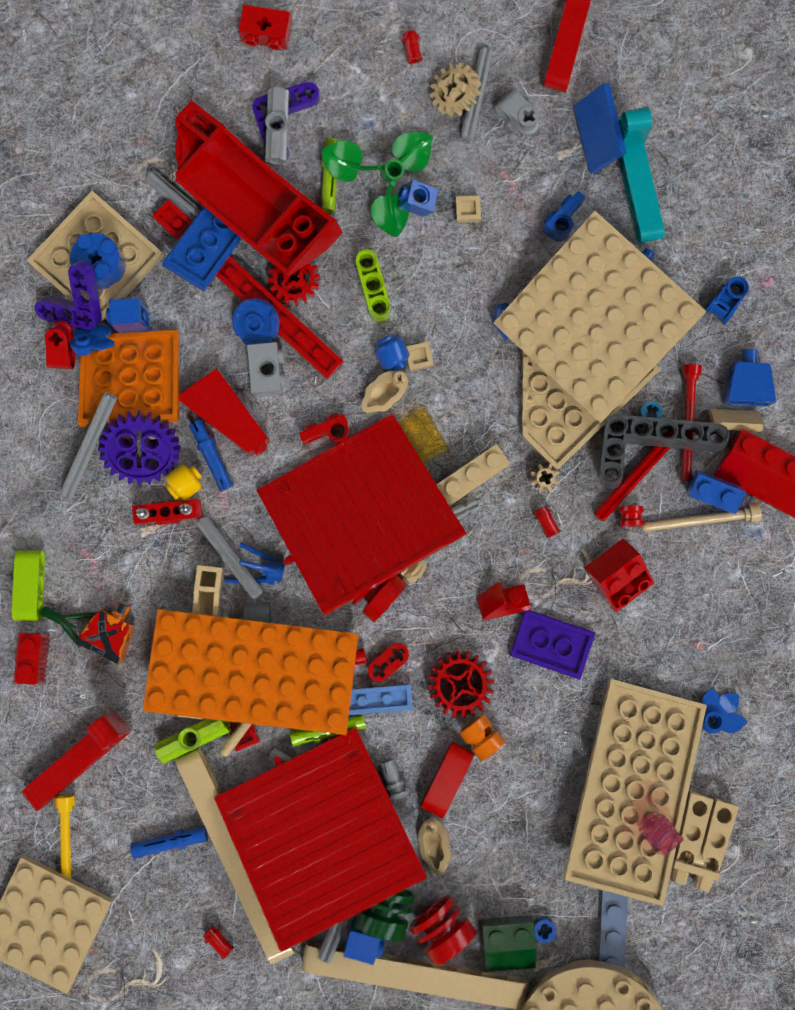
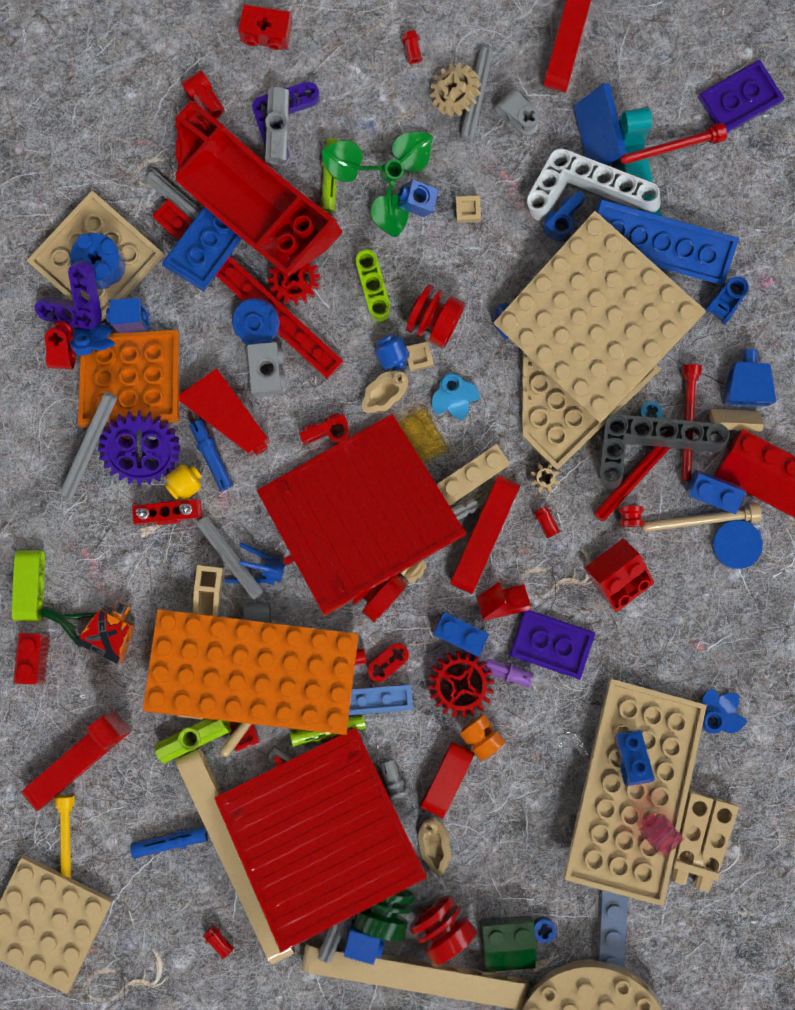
none -> red piece [181,70,225,119]
none -> red wheel [406,284,466,349]
none -> dark azure plate [432,373,480,420]
none -> blue brick [433,612,489,657]
none -> red beam [450,475,520,594]
none -> medium lavender axle [483,659,534,688]
none -> white beam [527,149,661,221]
none -> blue plate [596,199,739,285]
none -> blue plate [615,730,655,786]
none -> red piece [620,122,727,164]
none -> dark purple tile [698,59,785,134]
none -> blue tile [712,520,763,569]

